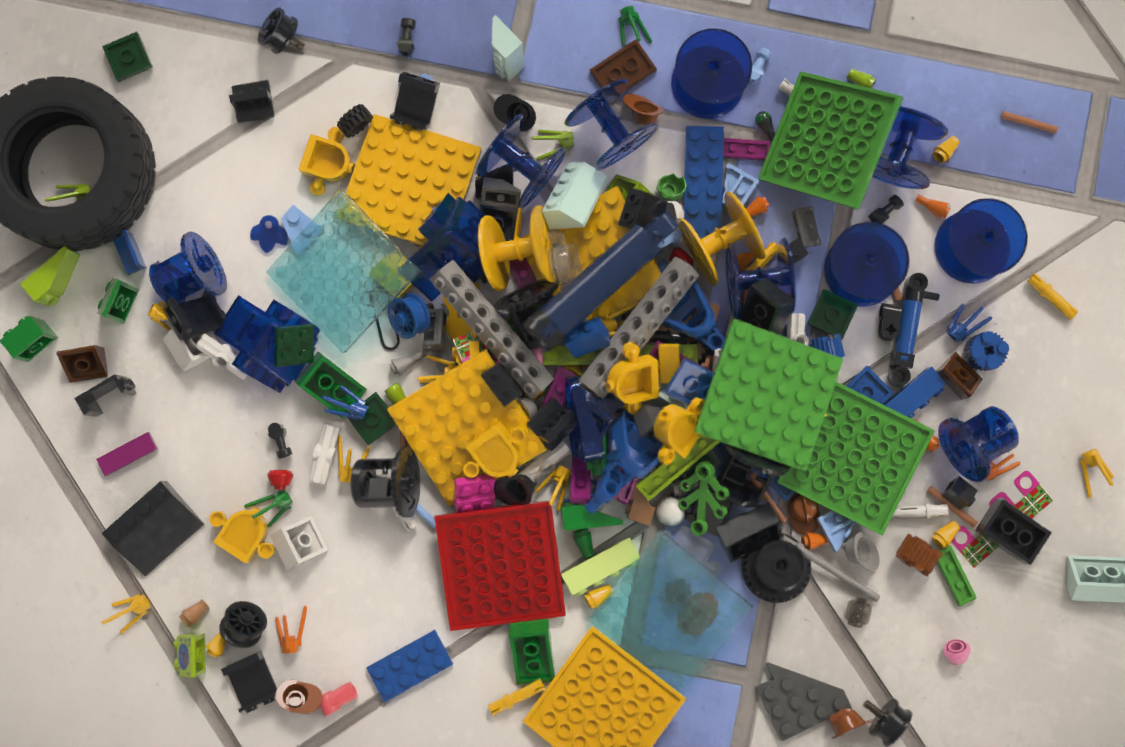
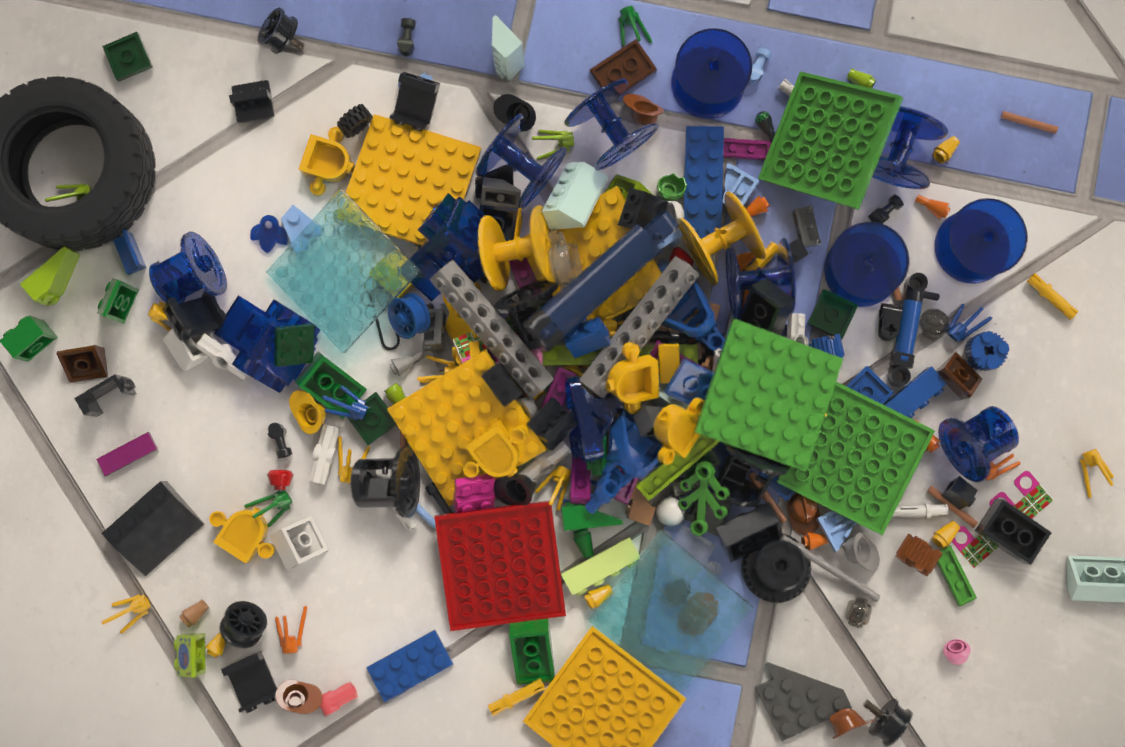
none -> yellow piece [289,390,326,434]
none -> black bar [425,482,455,514]
none -> clear smoke hair [919,308,949,339]

